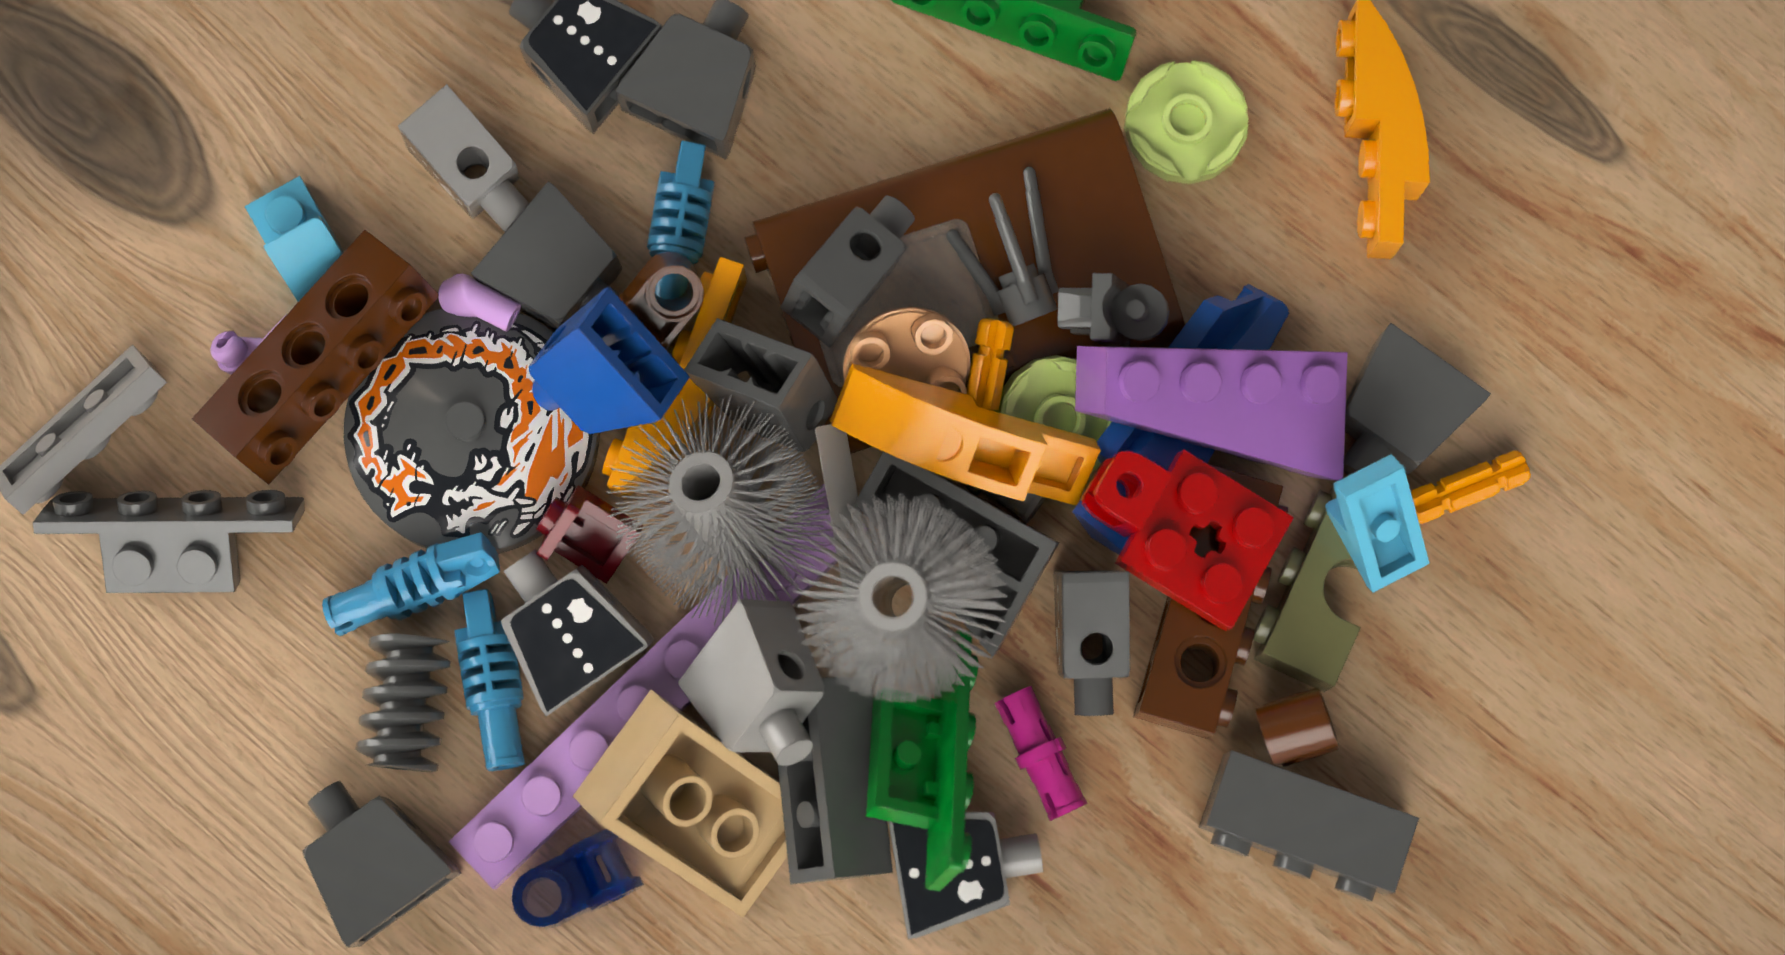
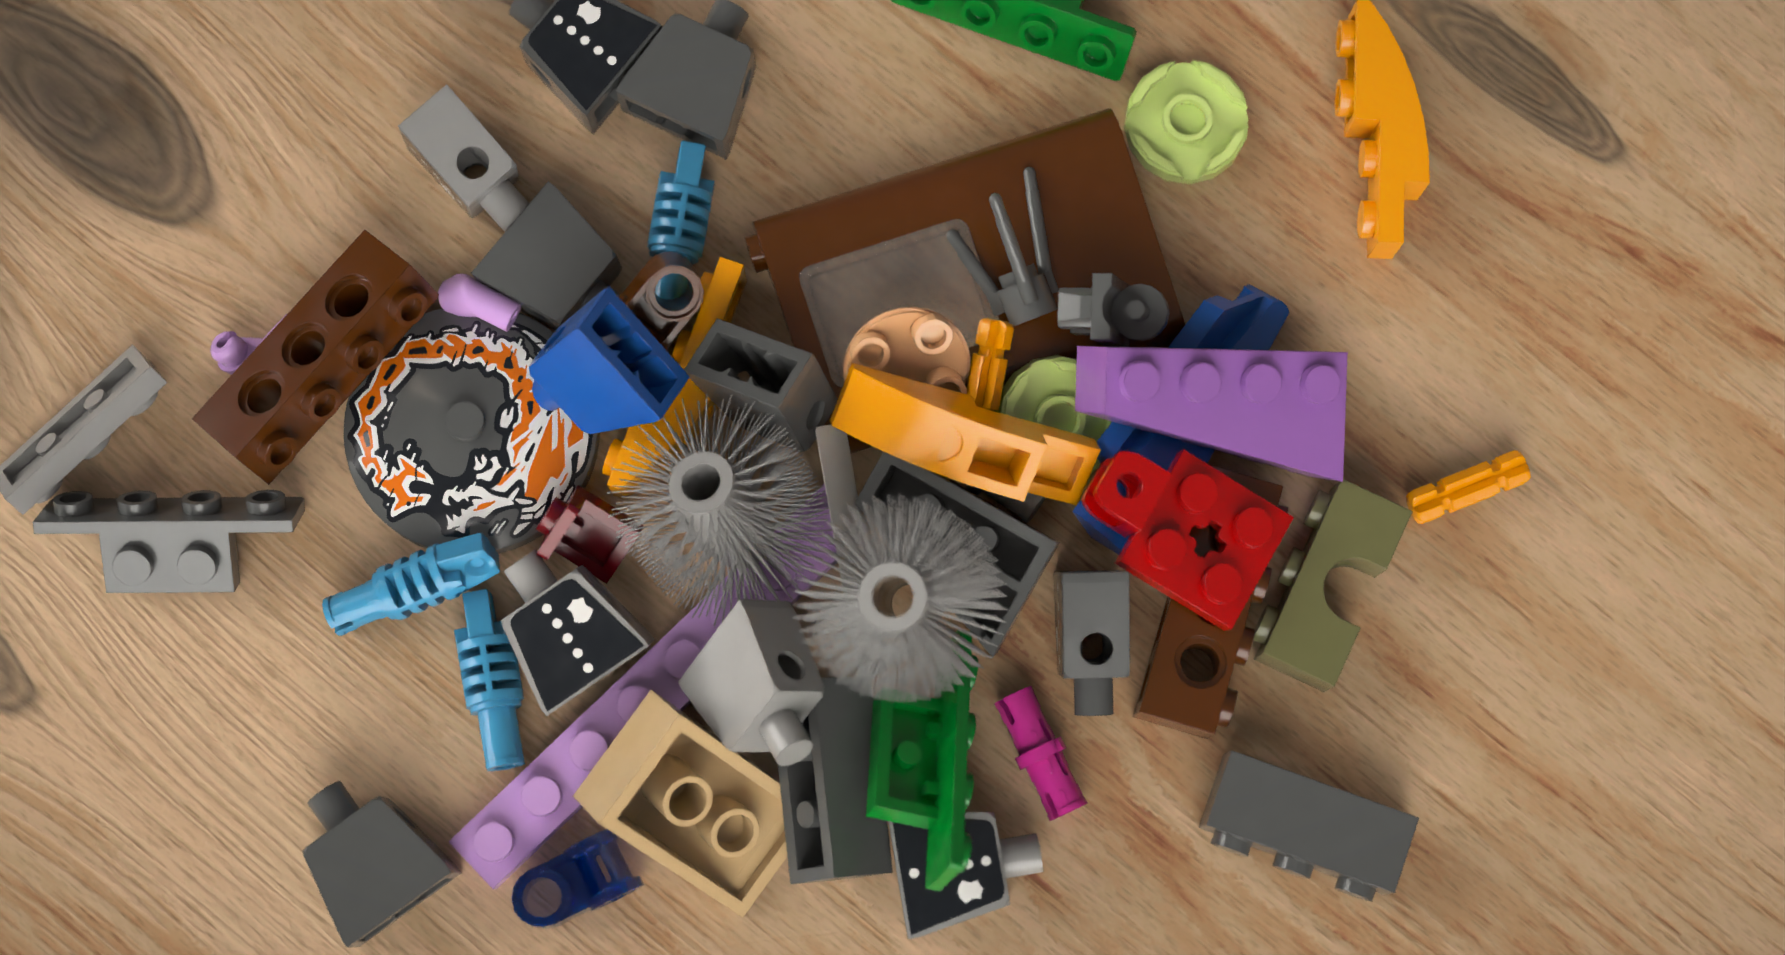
medium azure slope [244,176,344,302] -> none
dark grey piece [356,634,451,772] -> none
dark grey torso [780,195,915,348] -> none
reddish brown piece [1256,688,1339,767] -> none
medium azure slope [1325,454,1430,593] -> none
dark grey torso [1344,323,1491,476] -> none

